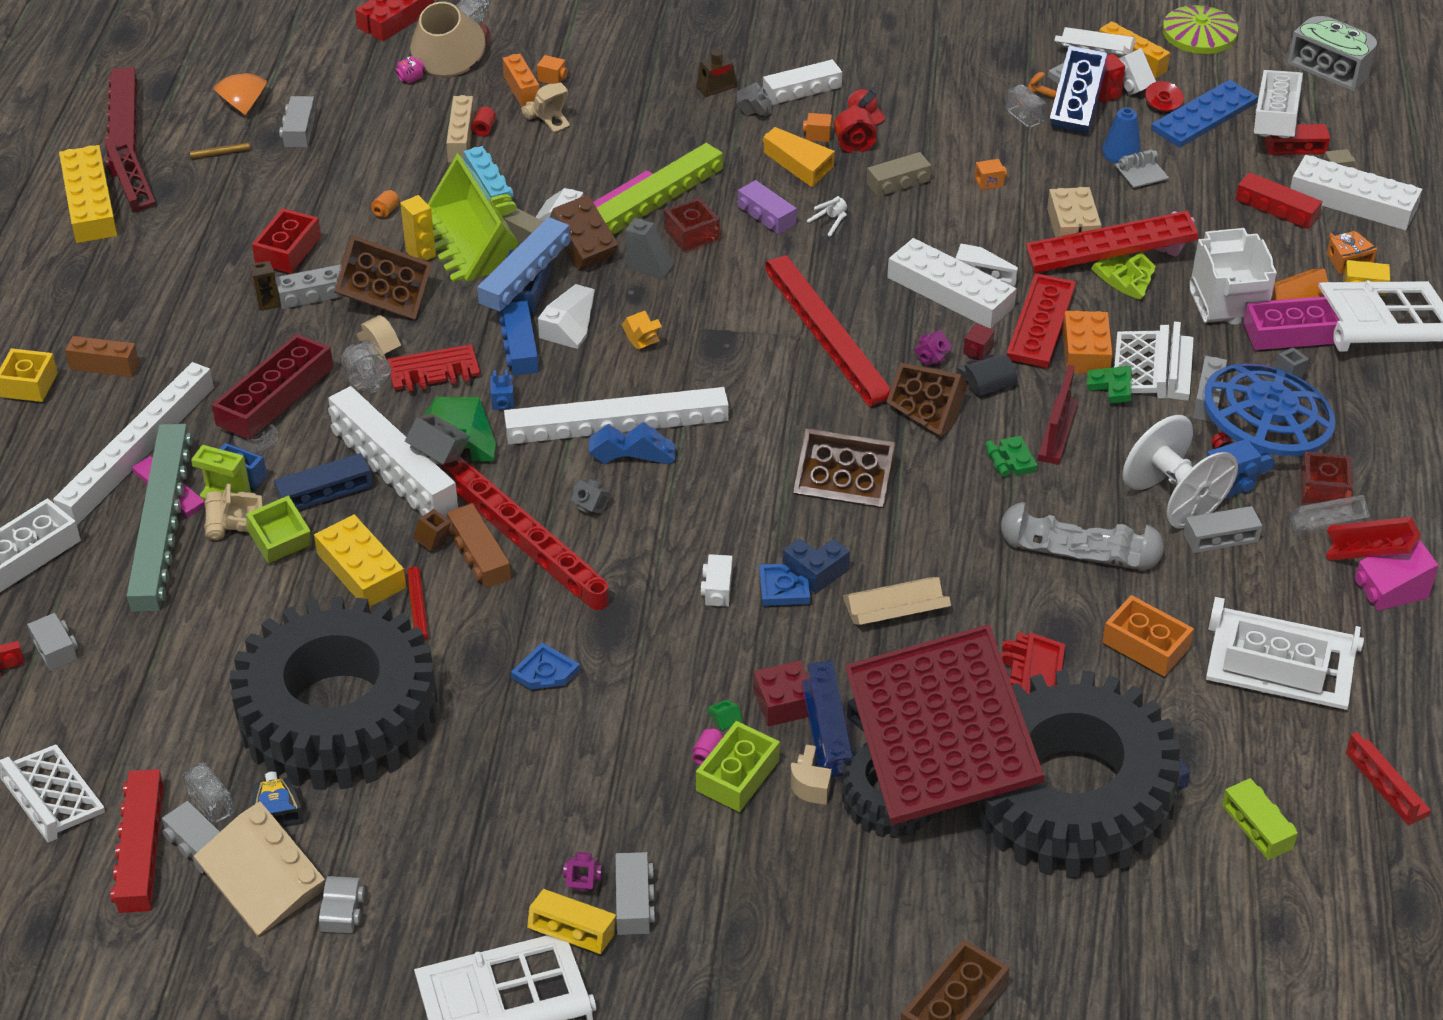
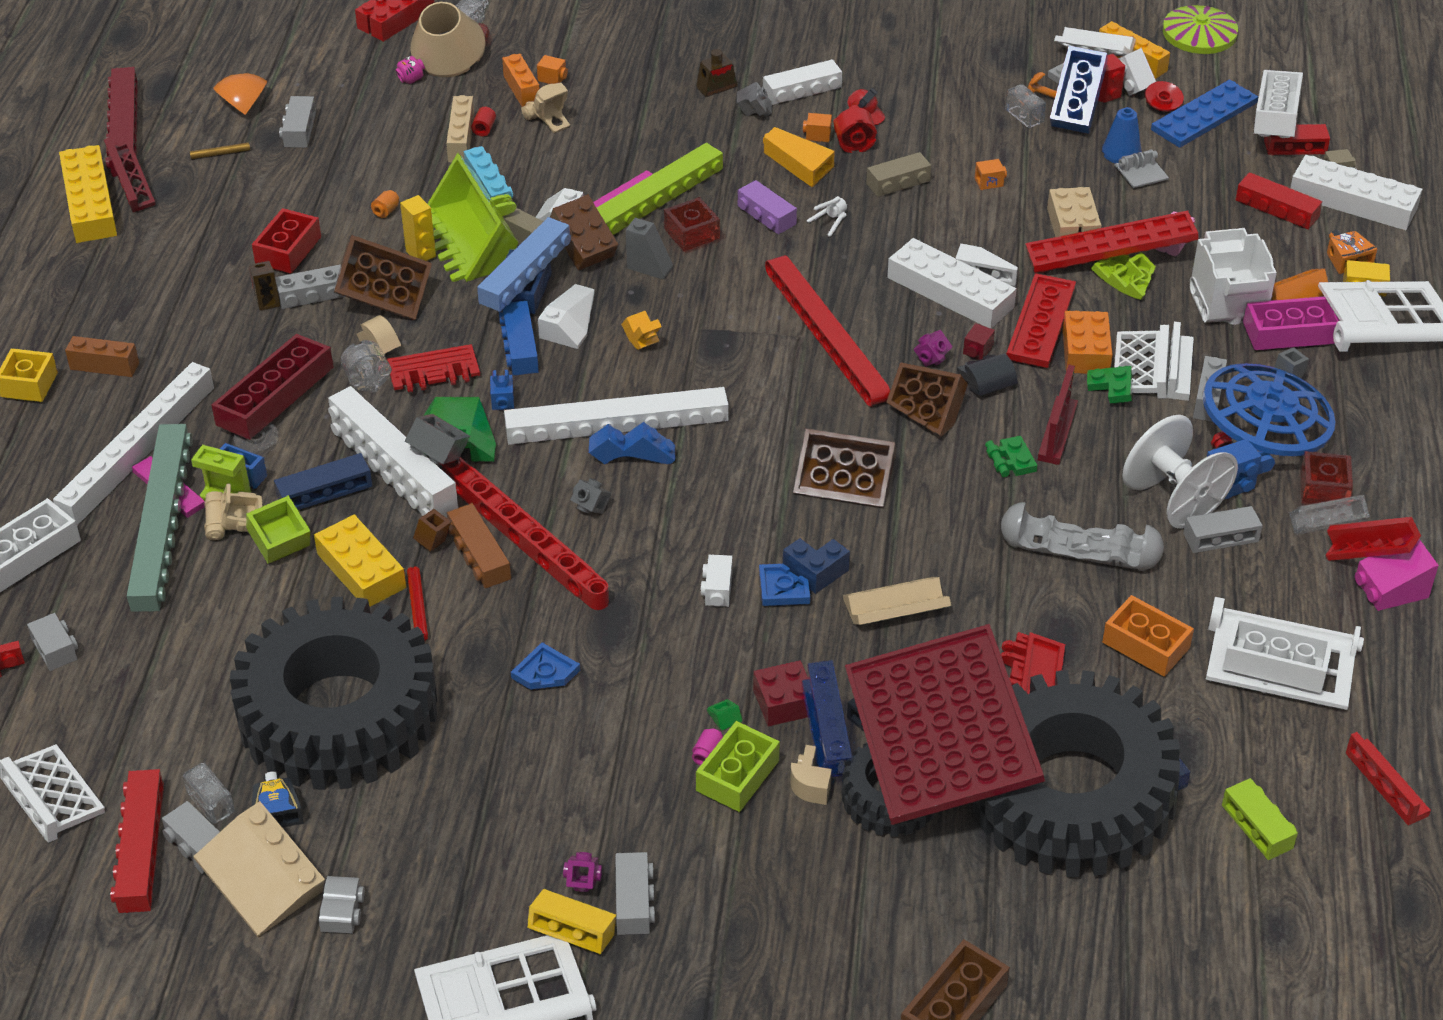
light grey brick [1288,16,1377,91] -> none

